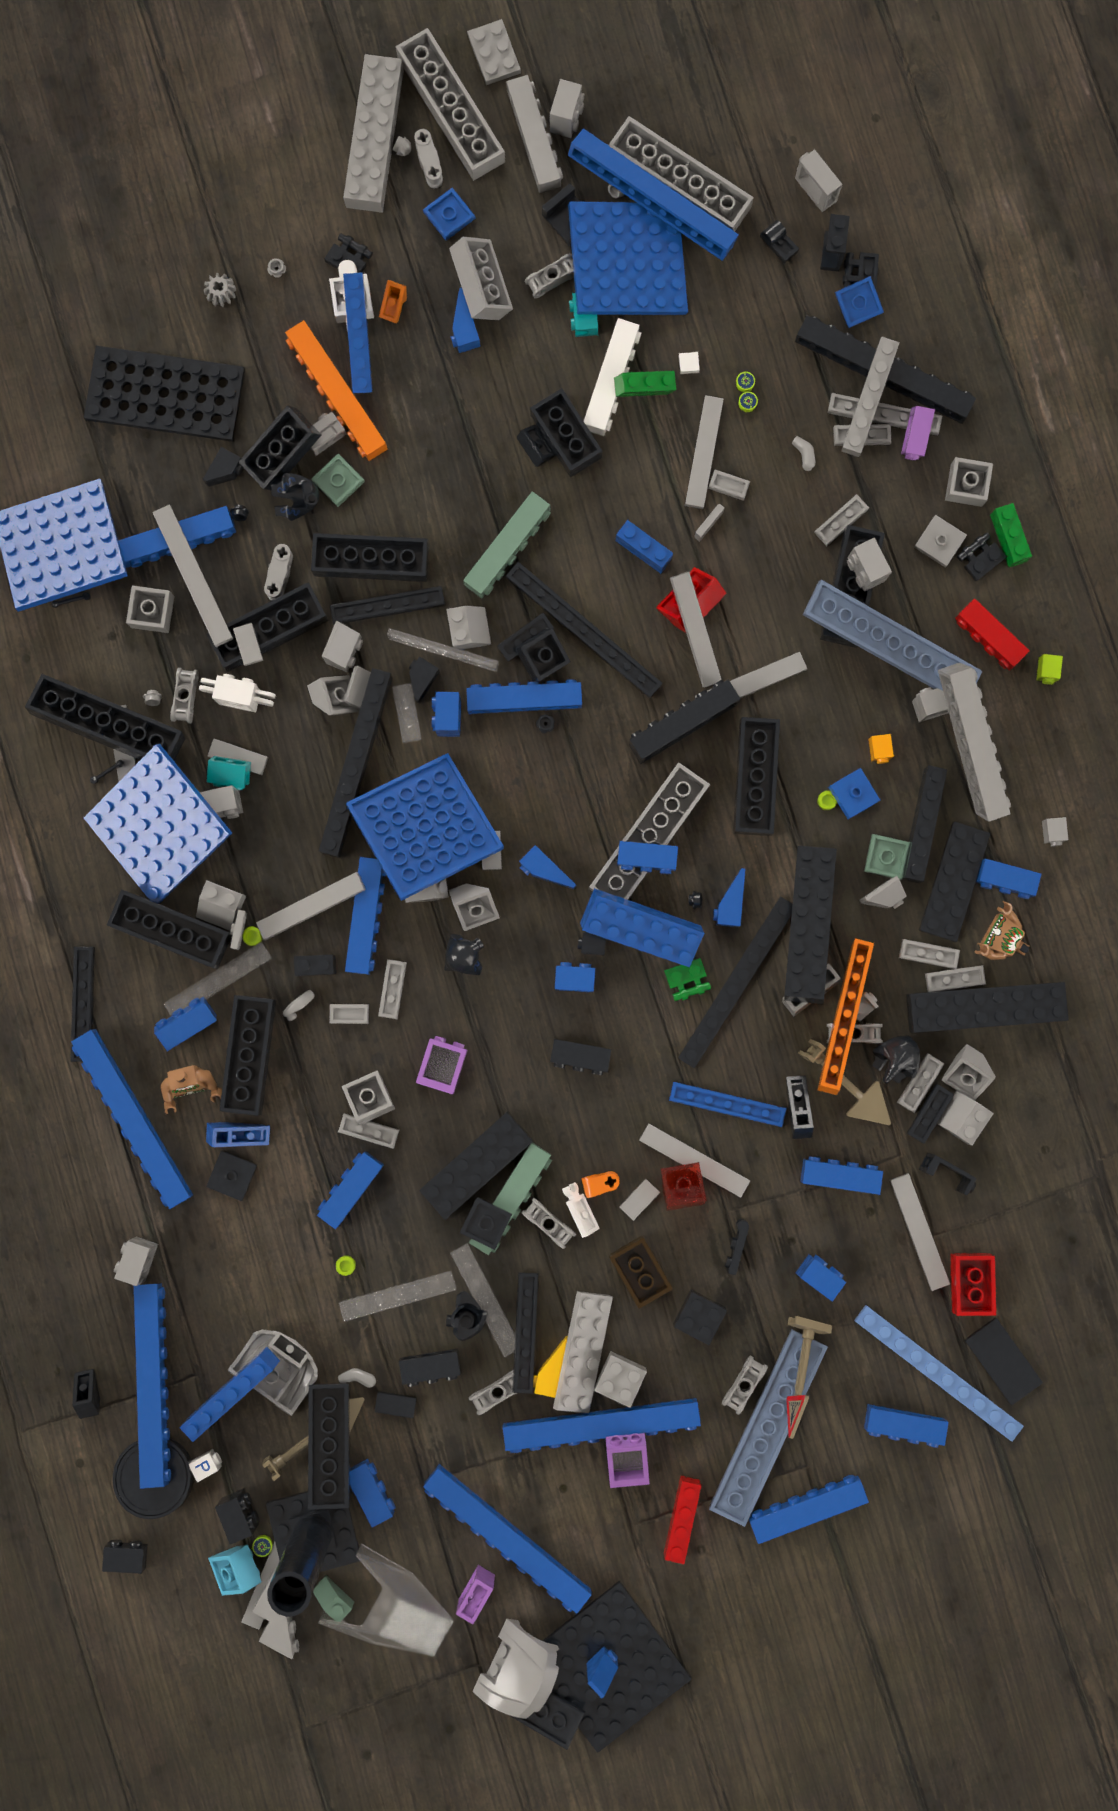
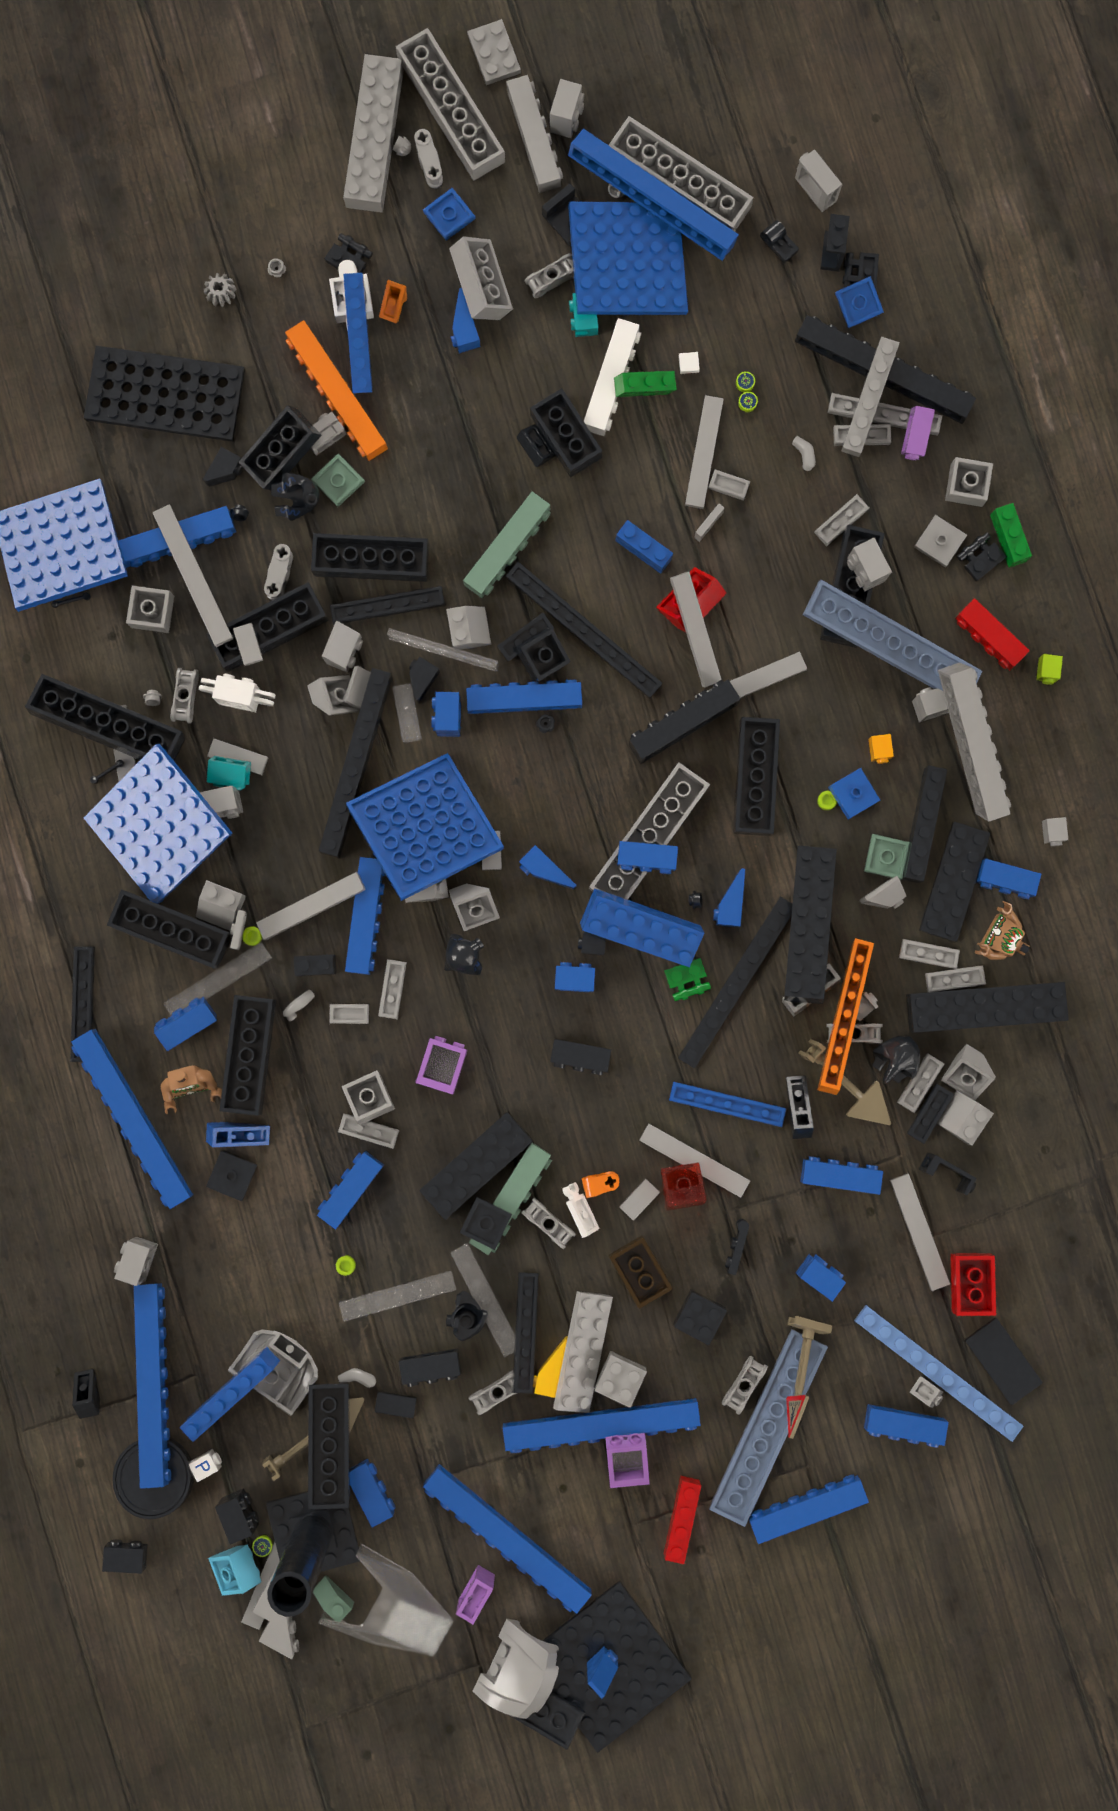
none -> light grey bracket [910,1376,943,1408]

